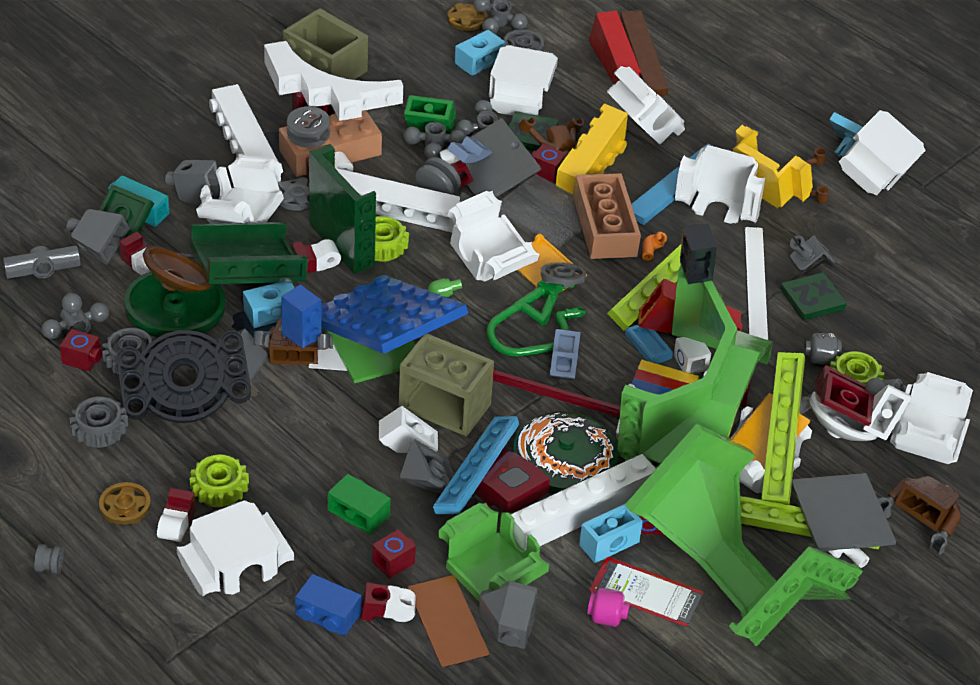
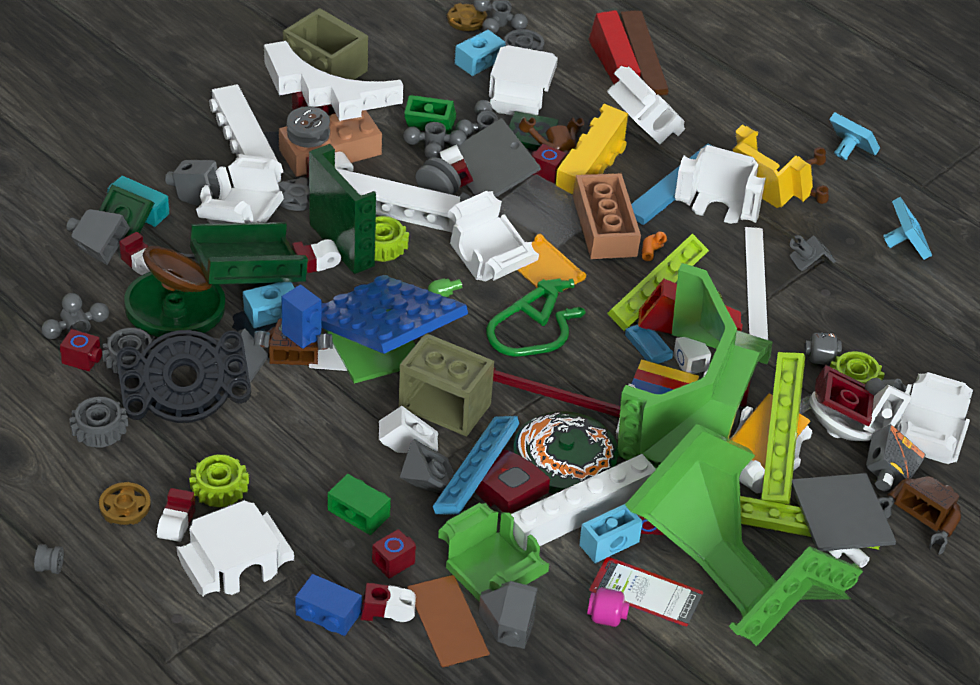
dark grey piece [3,245,81,279] -> none
sand blue slope [447,136,492,163] -> none
dark grey wheel [540,262,586,287] -> none
sand blue slope [550,329,581,380] -> none
black brick [680,223,717,284] -> none
dark green tile [780,272,847,321] -> none
white piece [839,111,925,195] -> none
none -> dark grey torso [866,424,926,491]
none -> medium azure tile [883,197,932,260]

